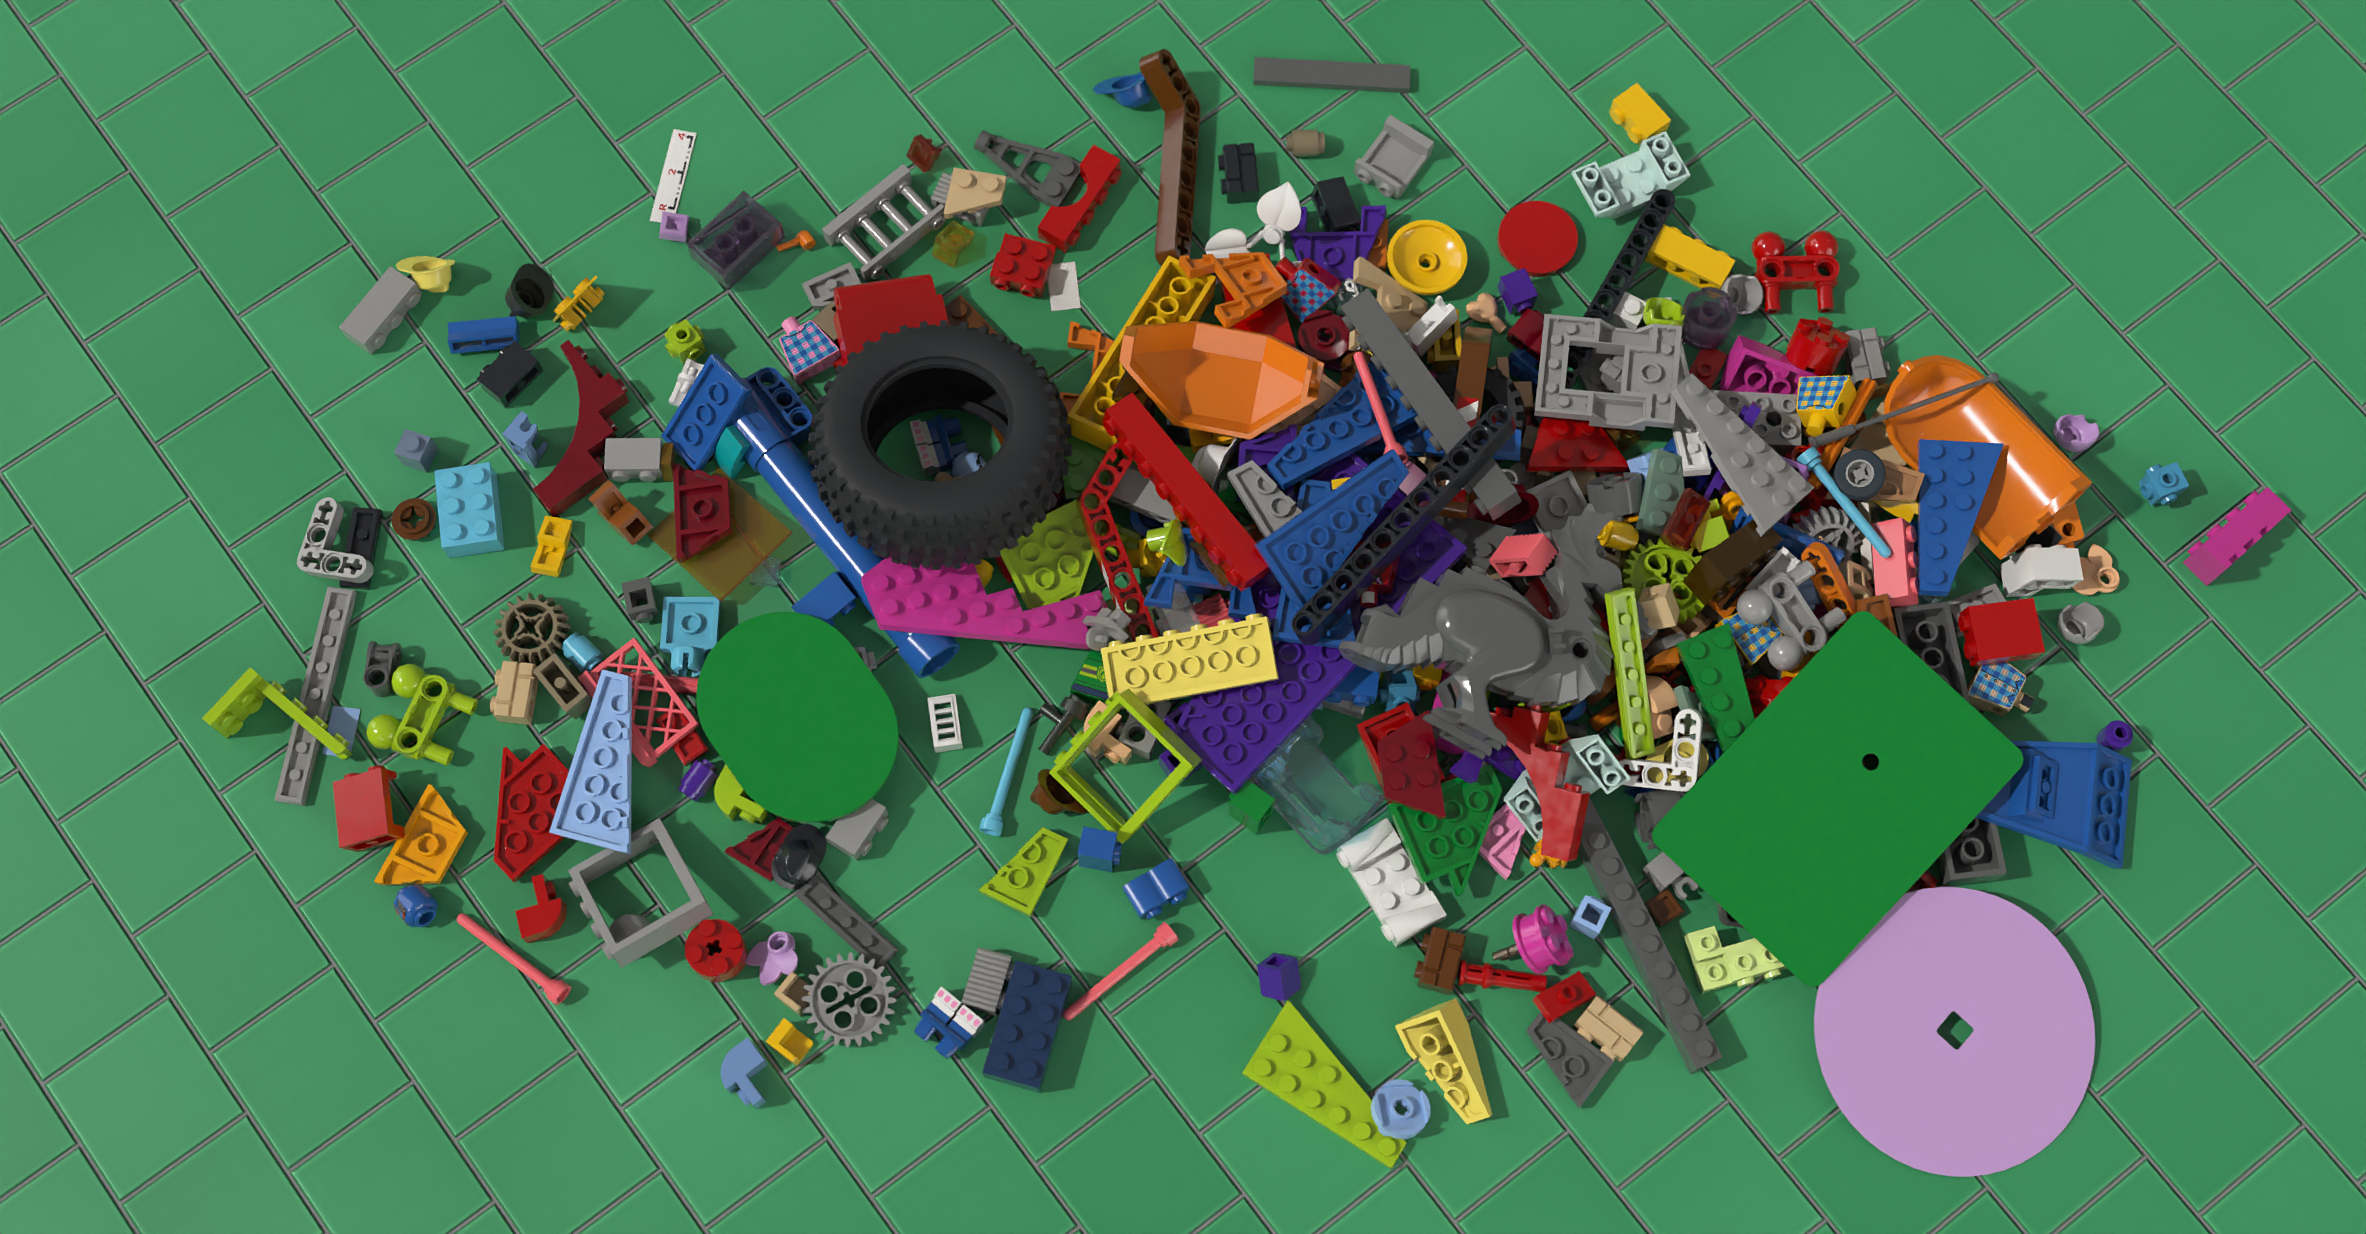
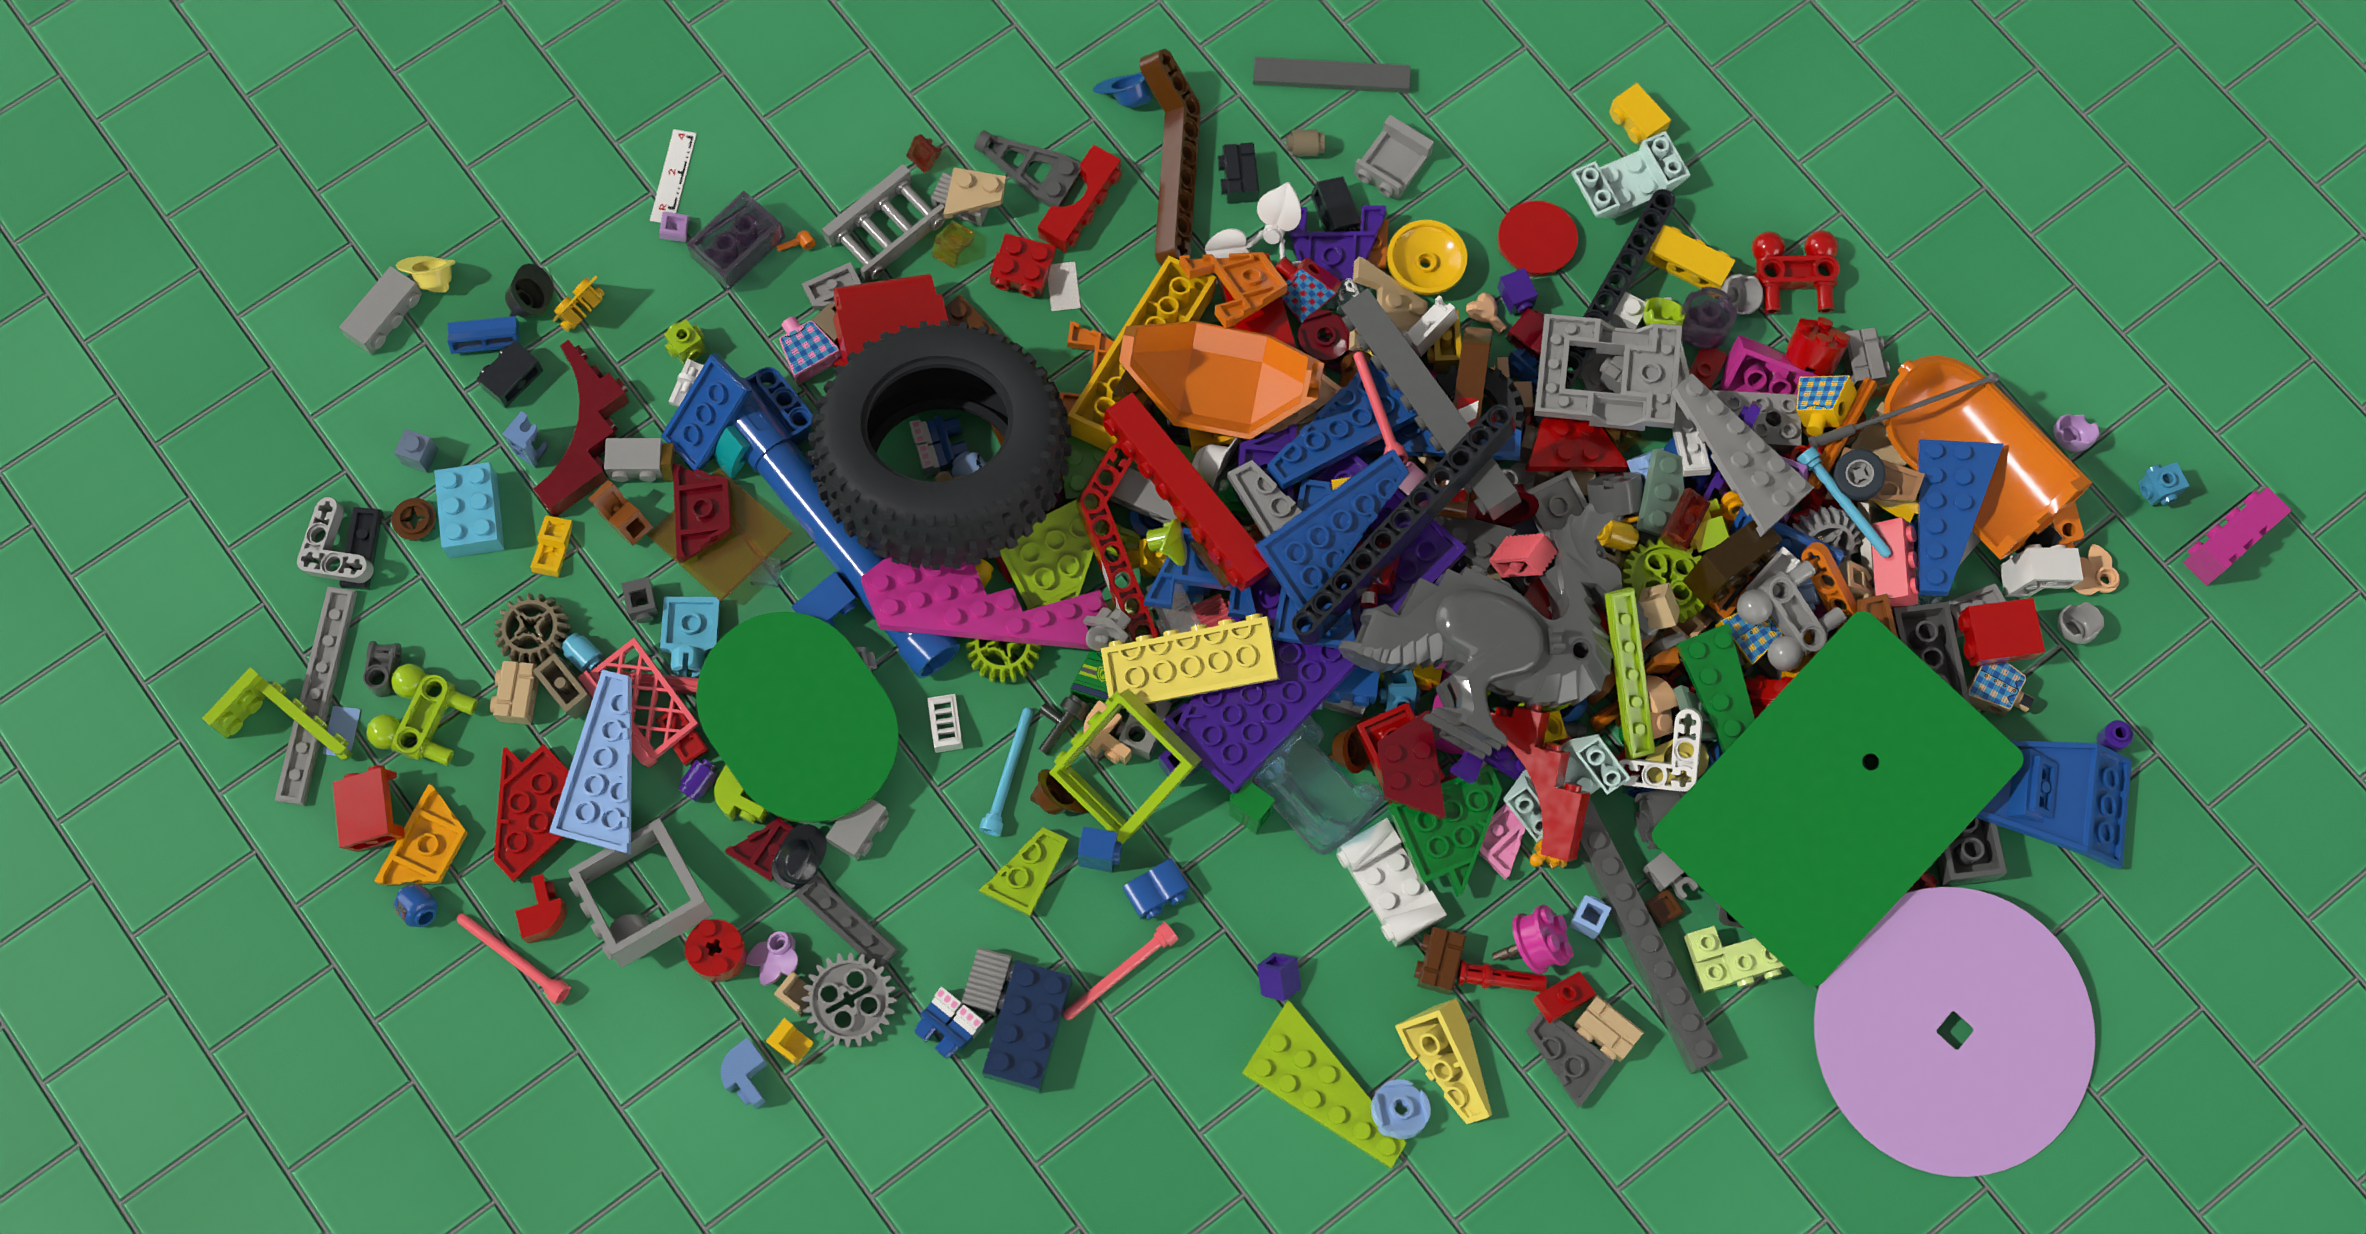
none -> lime gear [965,638,1041,684]
none -> reddish brown piece [1328,717,1373,774]

